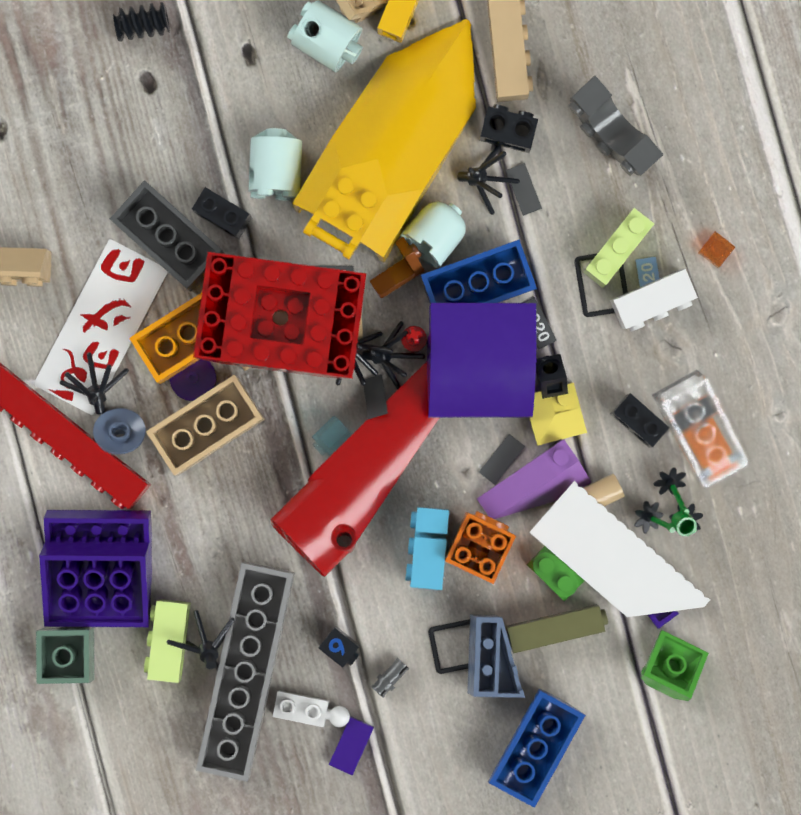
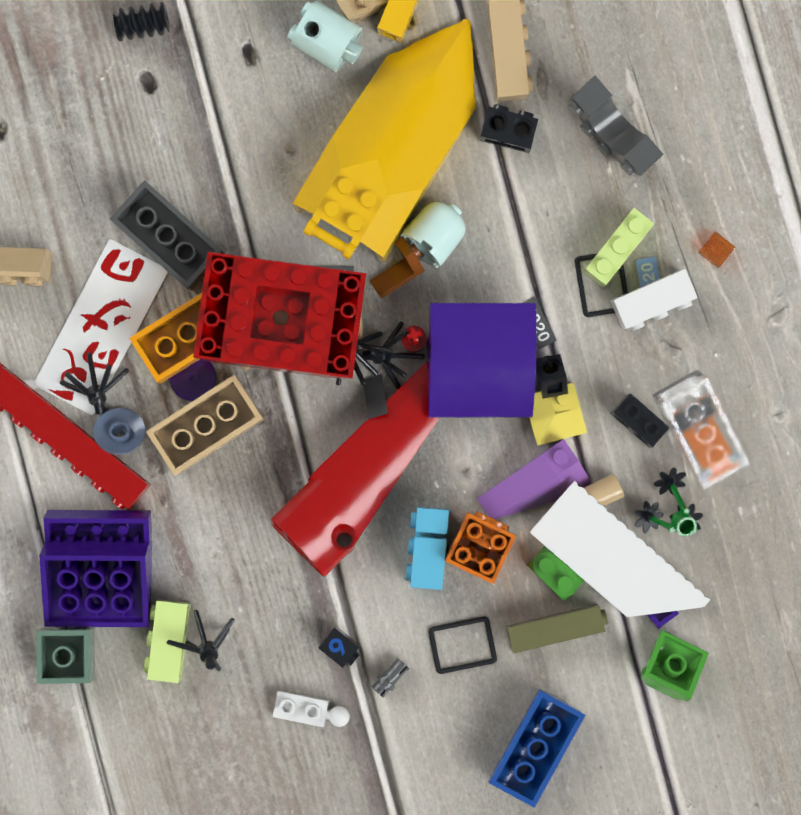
black brick [192,187,252,240] -> none
light grey brick [196,561,295,782] -> none
light aqua cylinder [248,128,302,201] -> none
clear light blue brick [312,415,352,456] -> none
dark purple tile [329,716,374,776] -> none
blue brick [421,240,537,303] -> none
black plant [457,145,520,215] -> none
sand blue wedge [467,614,525,698] -> none
dark grey sticker [479,434,525,485] -> none
dark grey sticker [506,163,542,216] -> none

